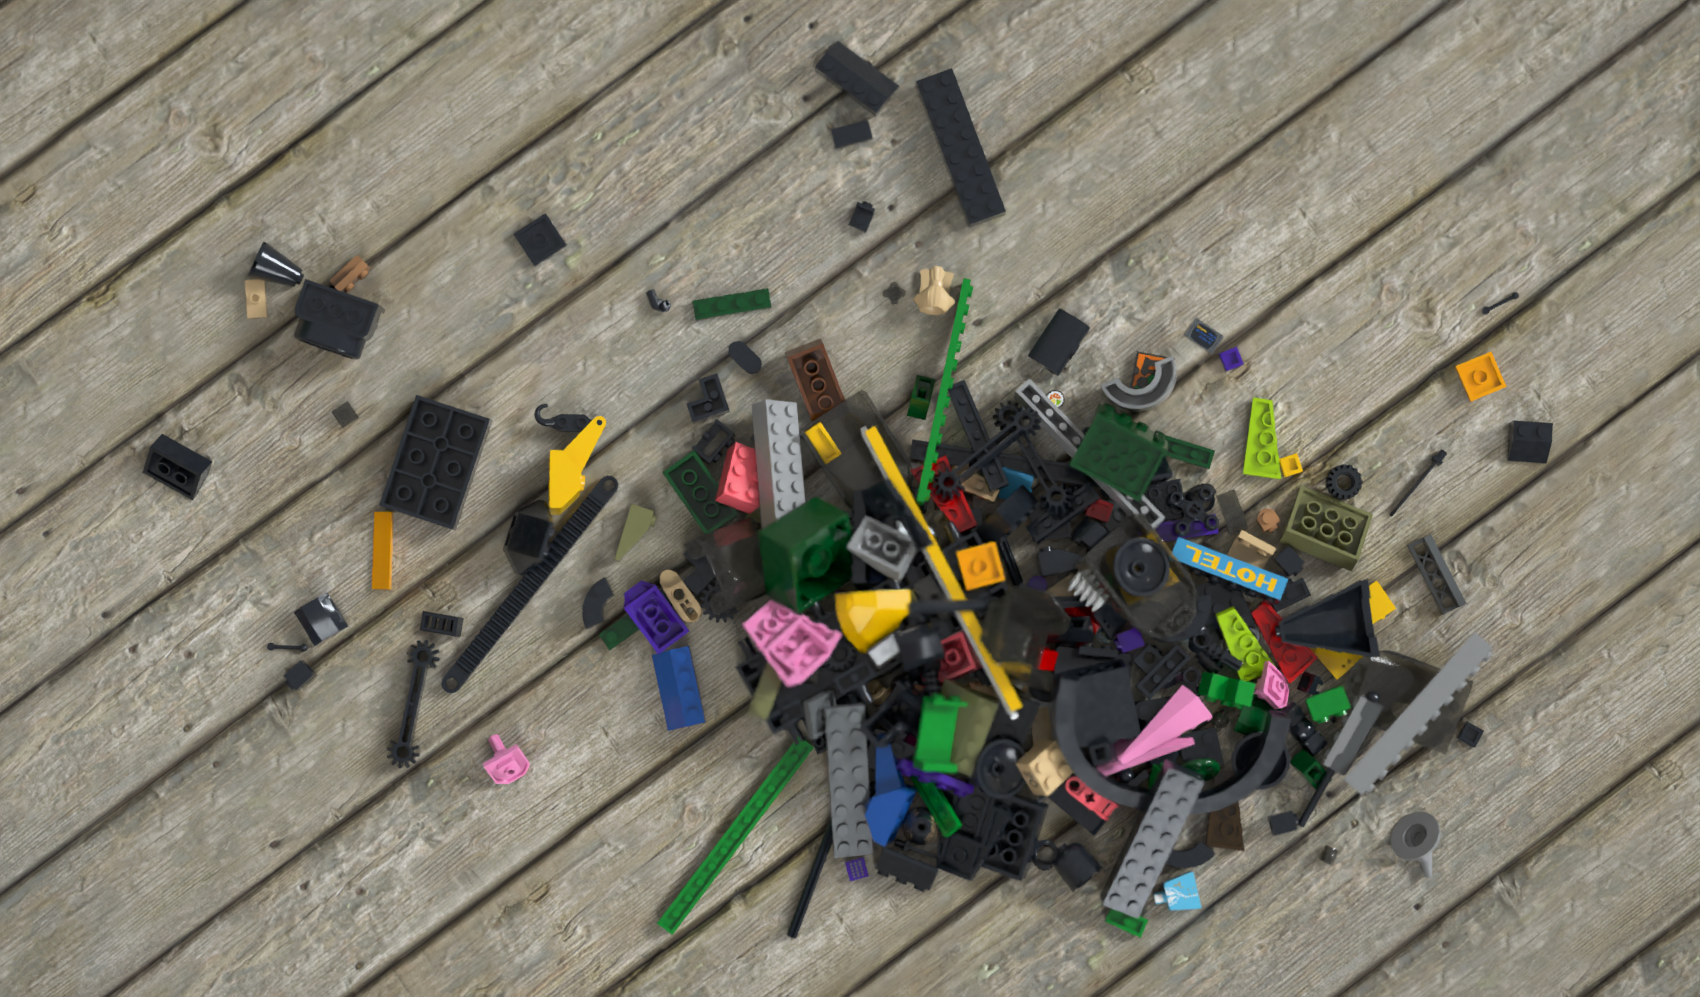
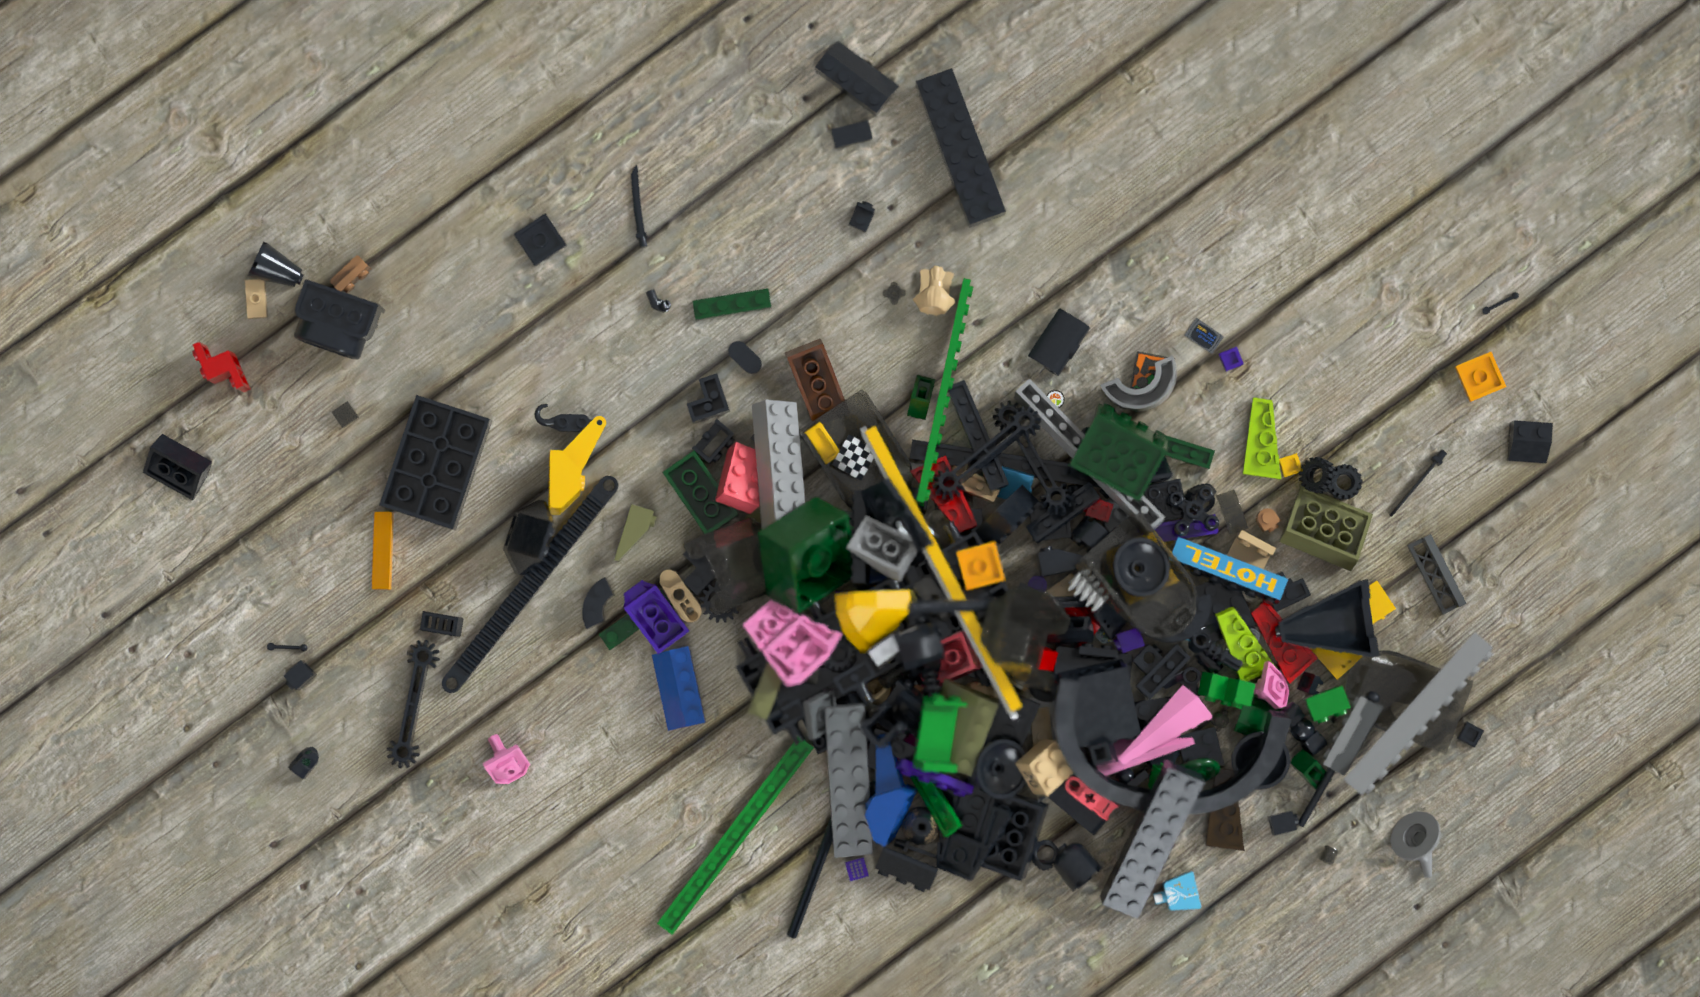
black slope [293,593,349,646] -> none
black axle [987,513,1023,586] -> none
green plate [1105,908,1148,938] -> none
black arch [1165,841,1216,868] -> none
black brick [1272,546,1305,577] -> none
none -> red bracket [192,342,251,393]
none -> black rock [288,747,319,779]
none -> black sword [631,165,648,248]
none -> sticker [833,434,874,481]
none -> black tyre [1299,457,1337,494]

